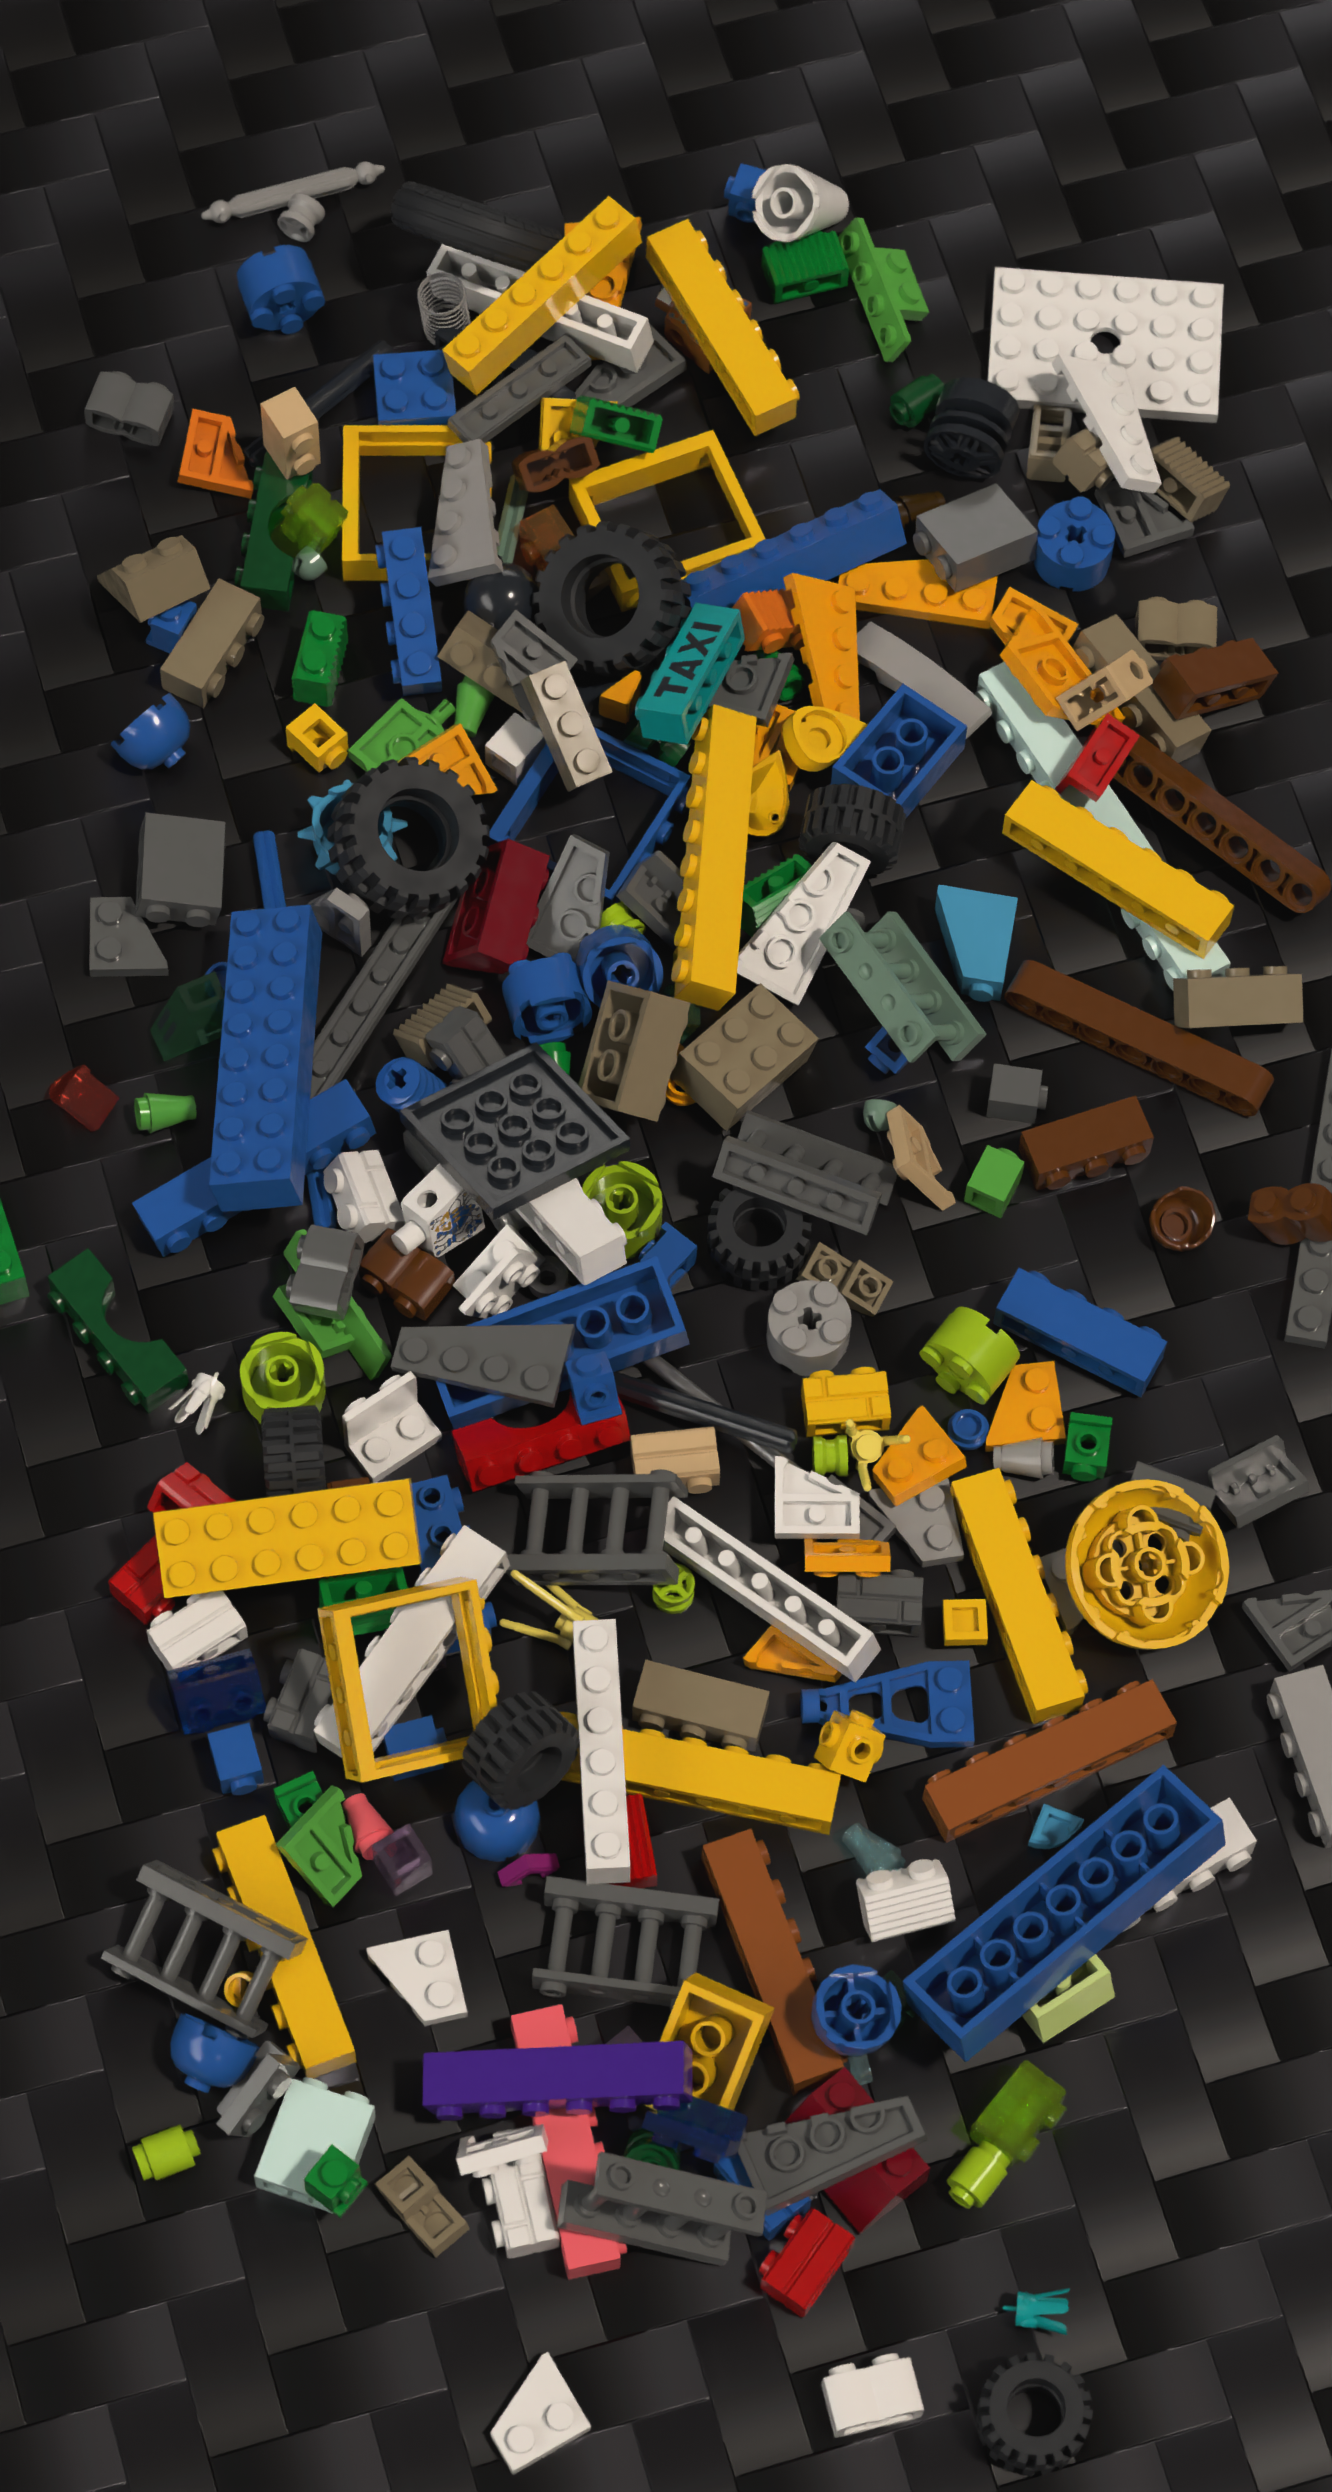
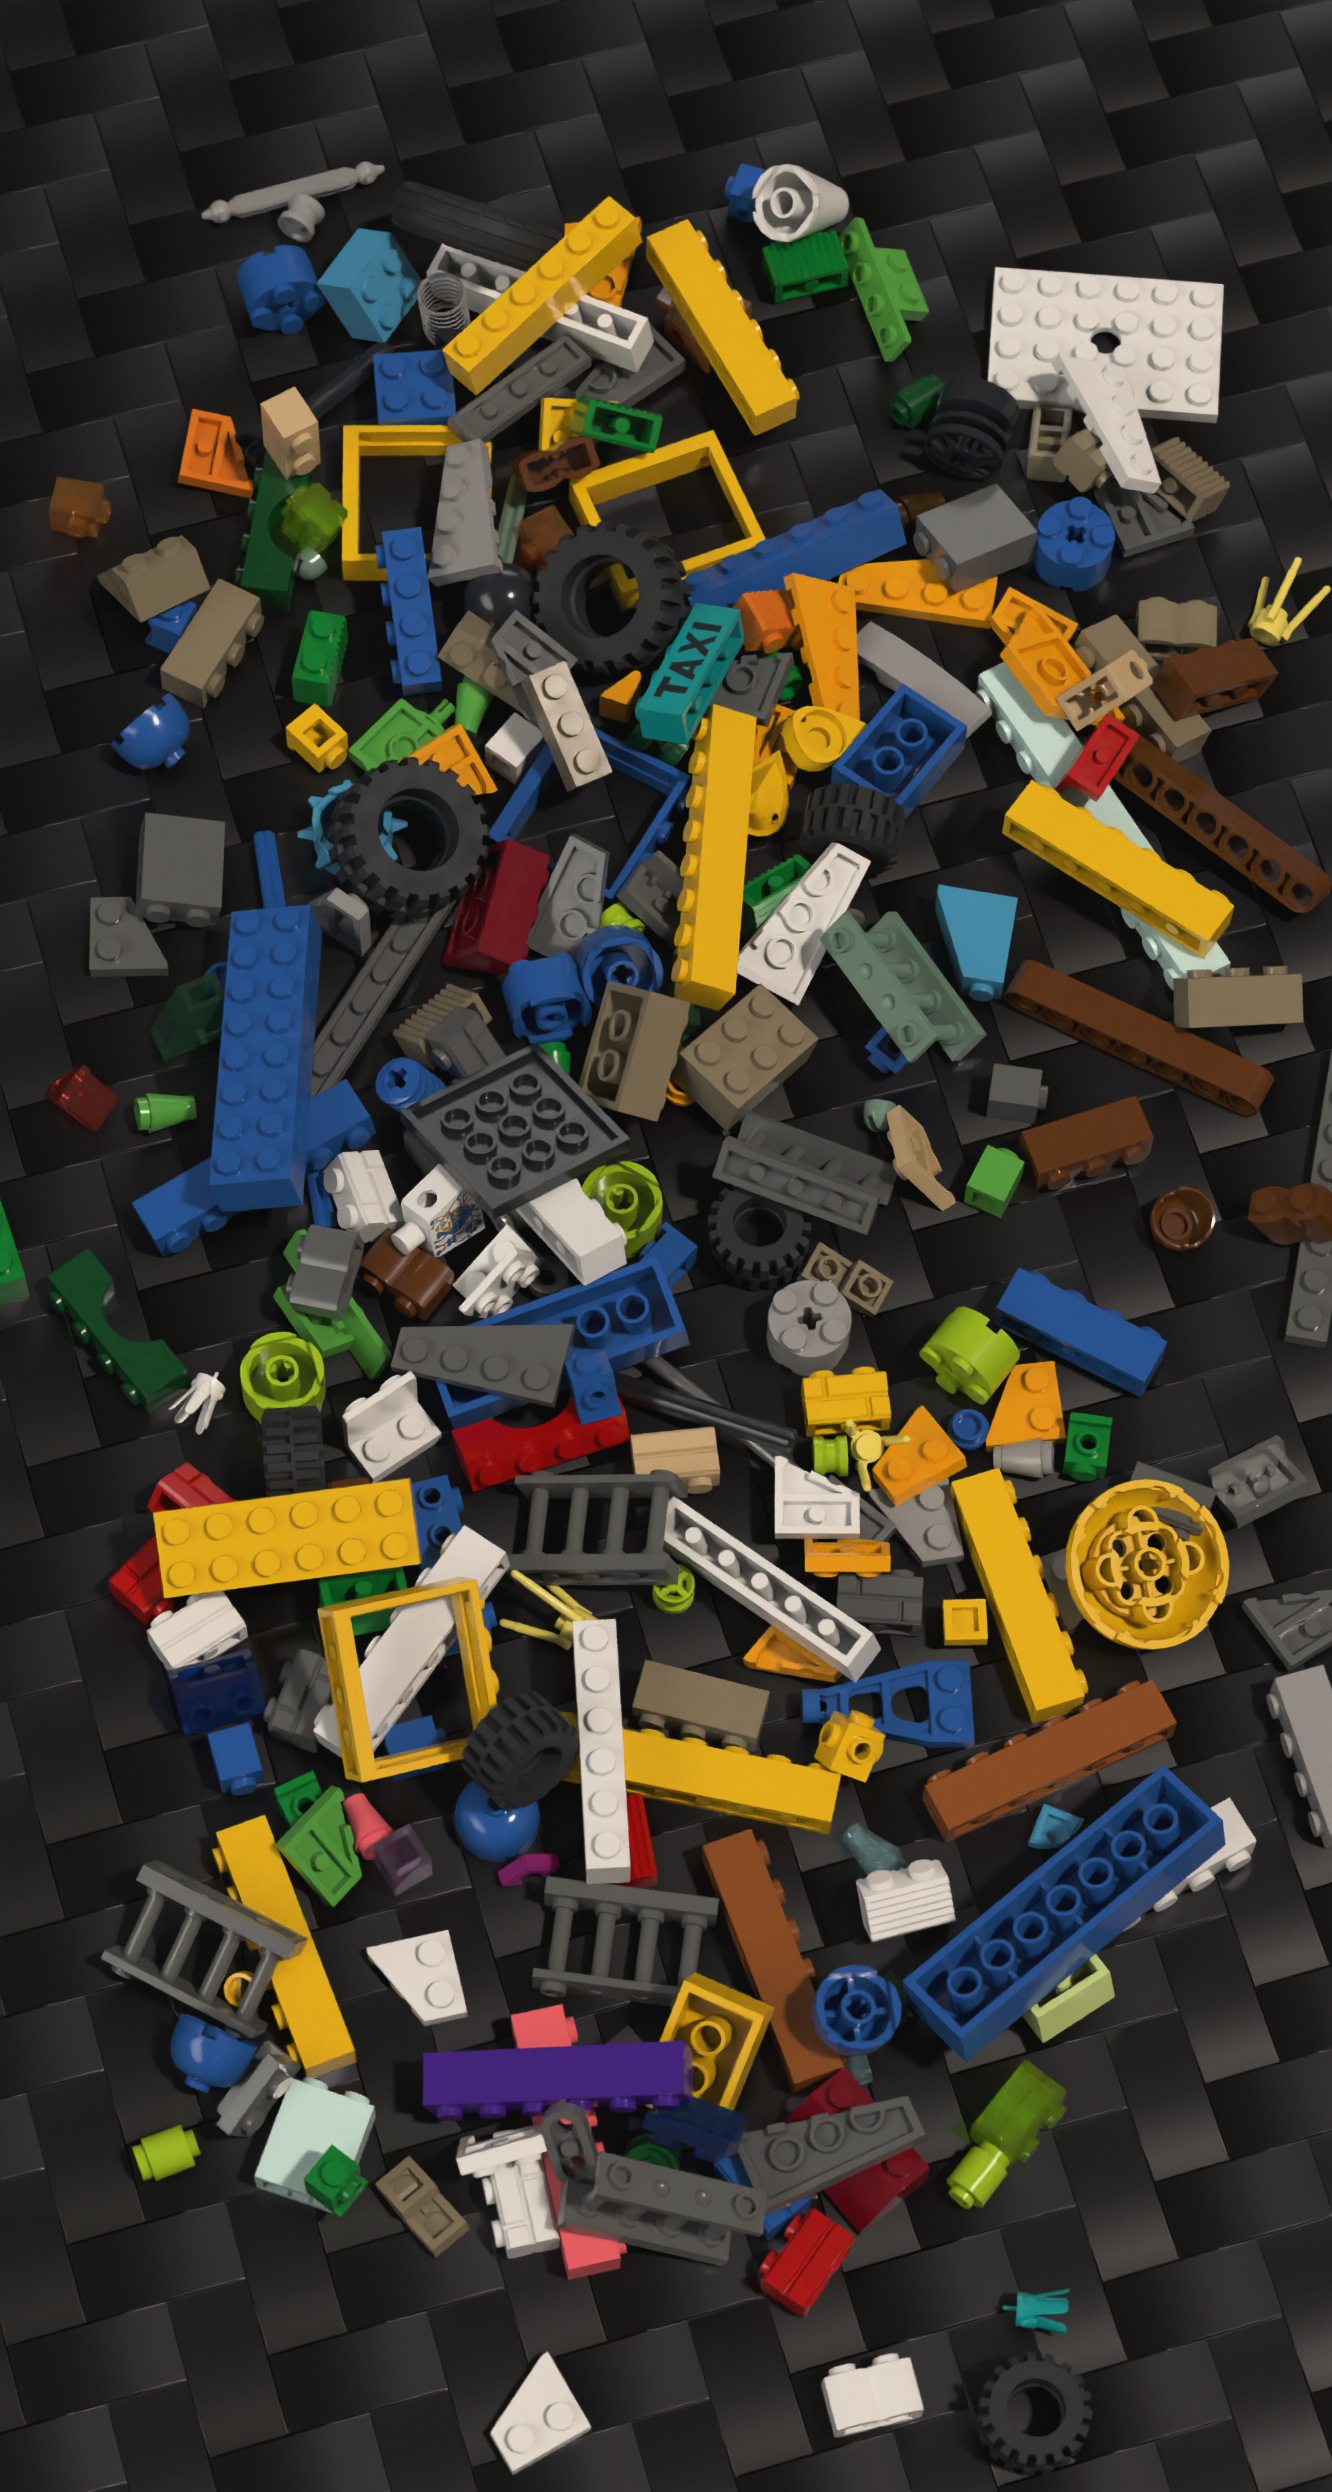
dark grey brick [84,371,174,446] -> none
none -> clear orange brick [49,477,111,538]
none -> dark azure brick [316,228,426,343]
none -> dark grey plate [541,2102,599,2185]
none -> light yellow plant [1248,557,1331,646]

